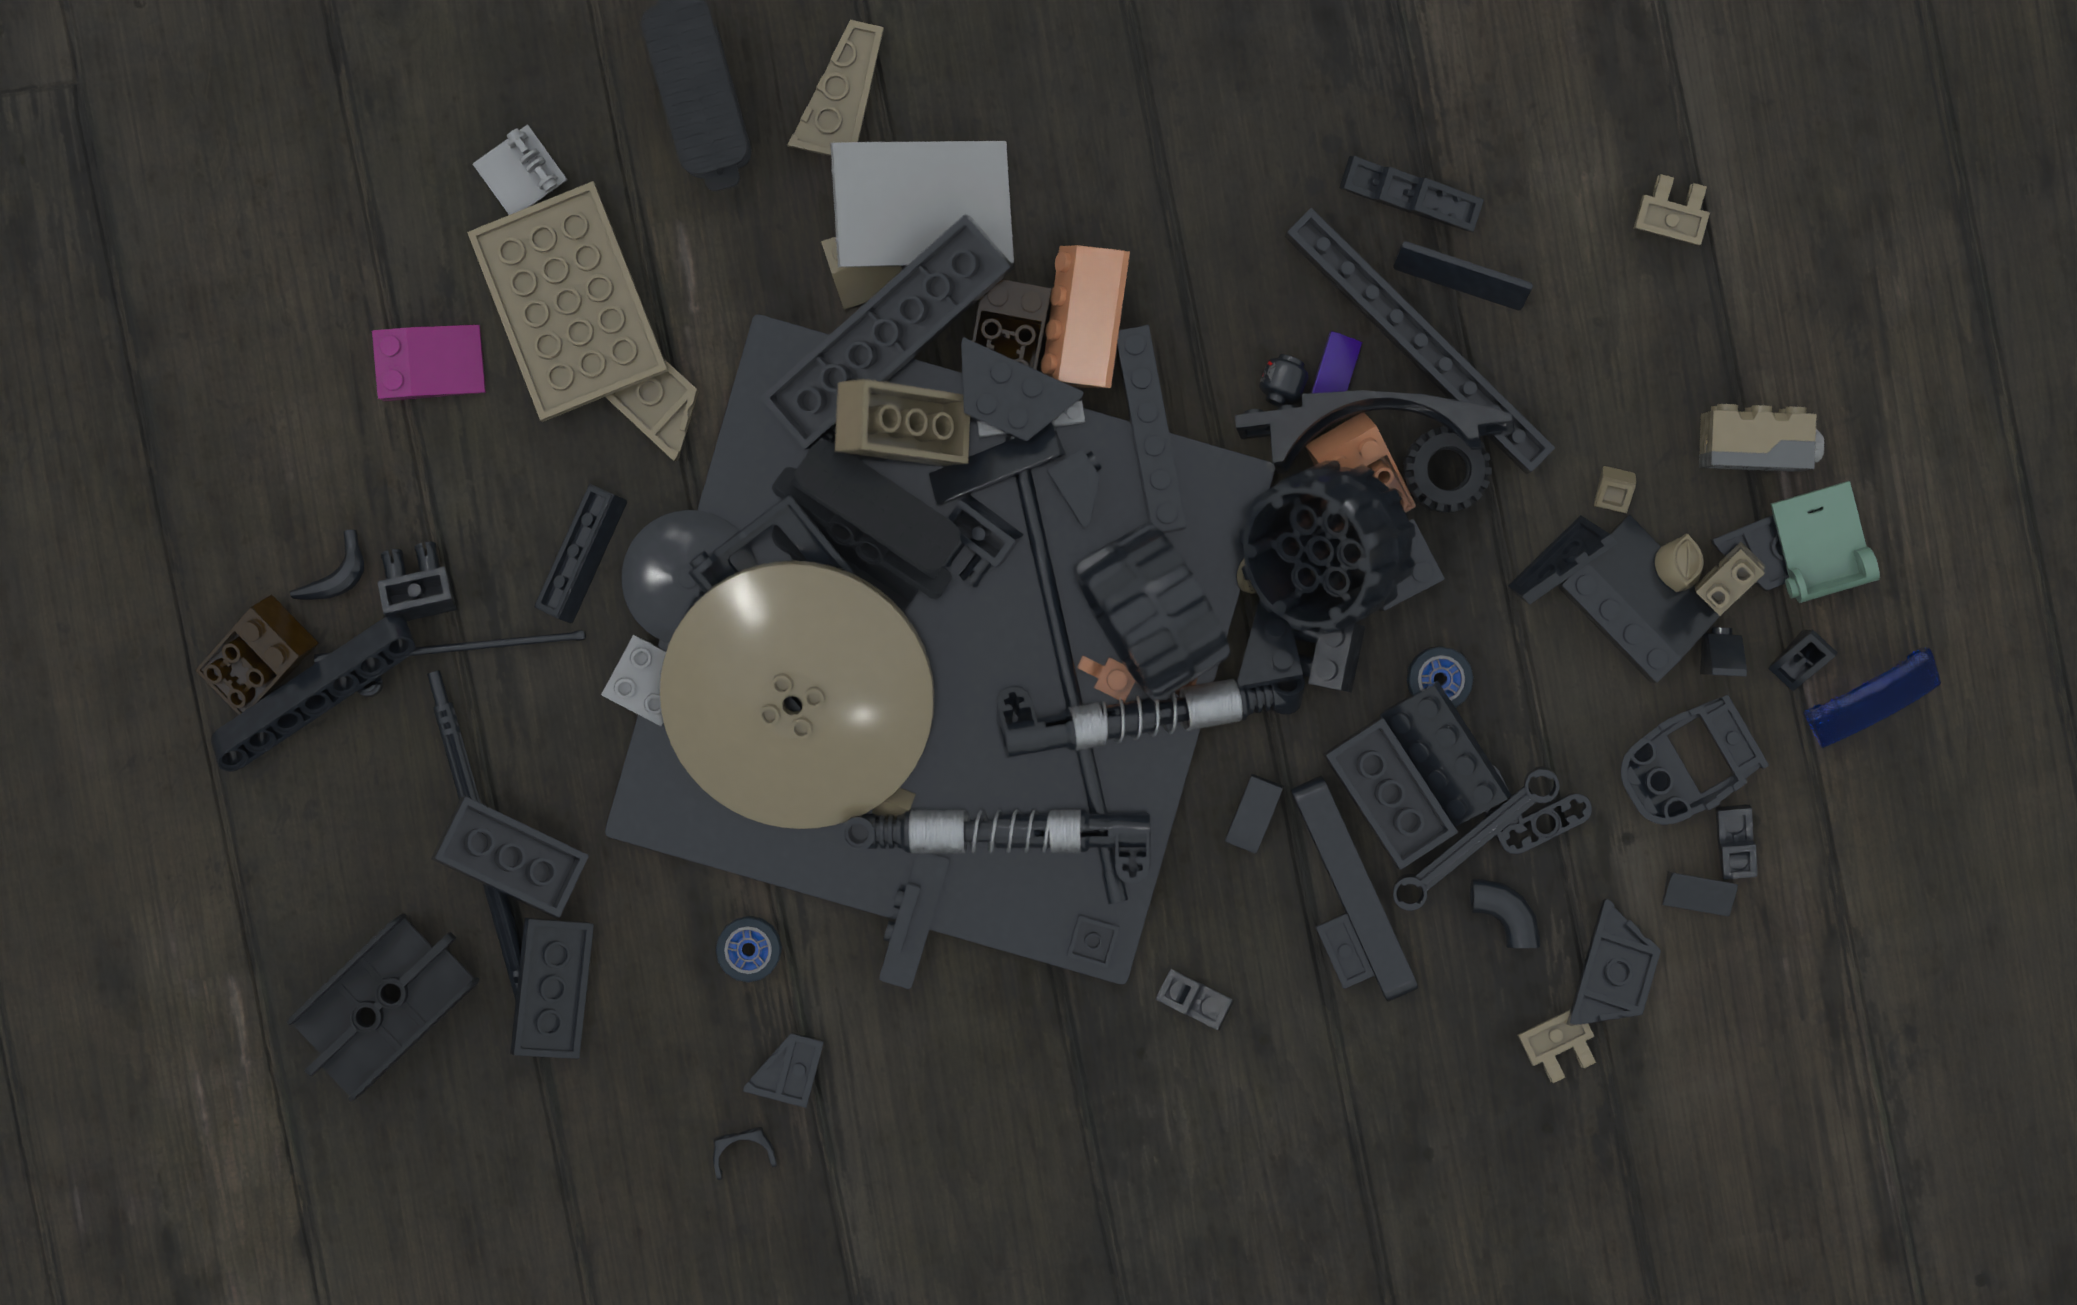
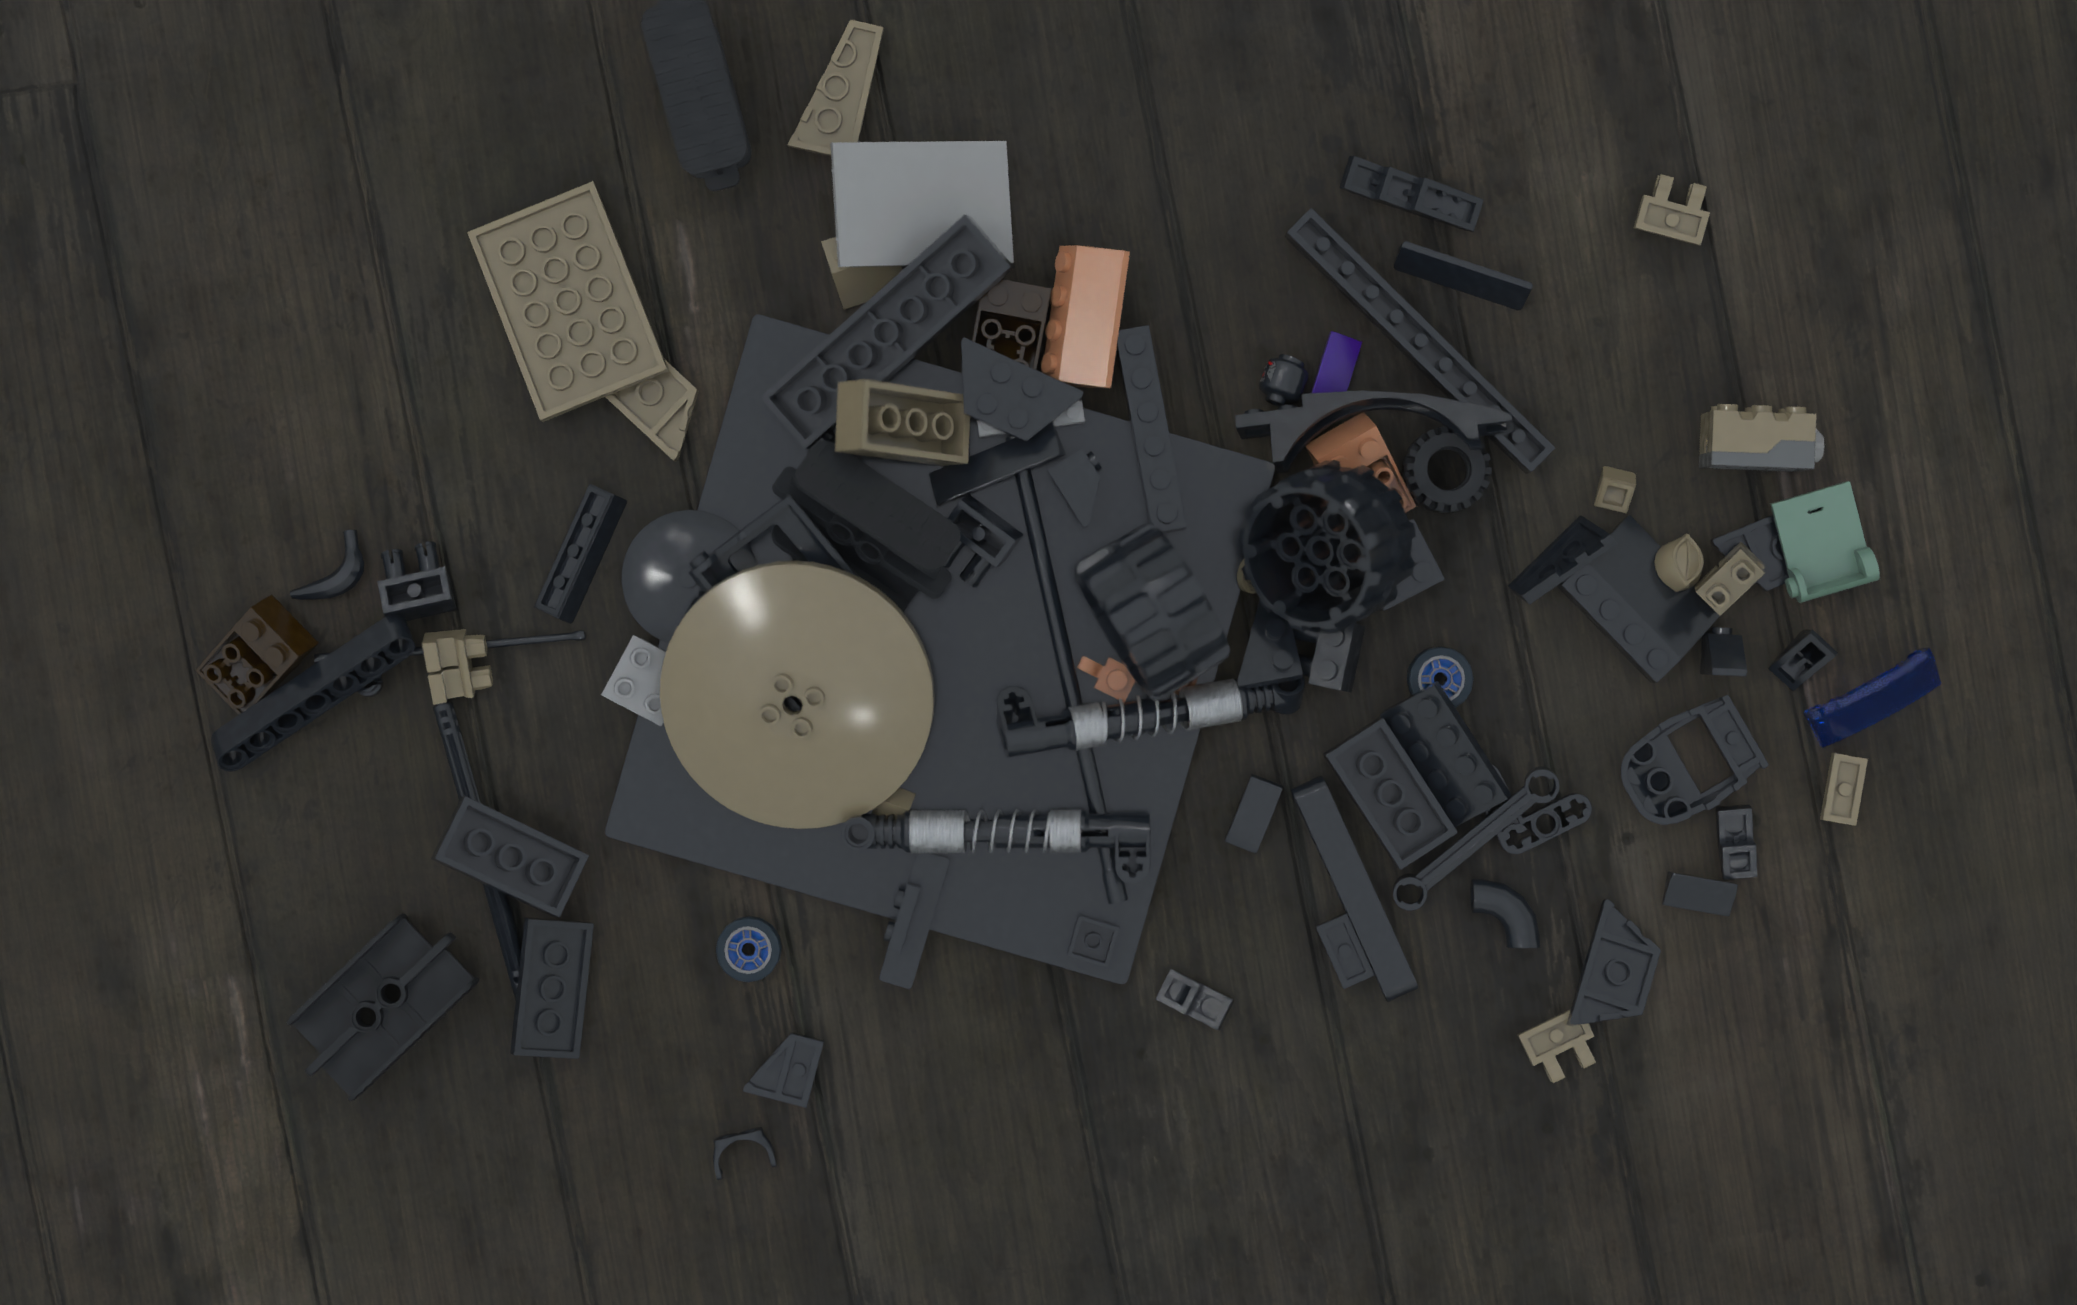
magenta slope [372,325,486,401] -> none
light grey hinge [473,124,567,215] -> none
none -> dark tan hips [422,629,493,705]
none -> dark tan plate [1820,753,1868,826]

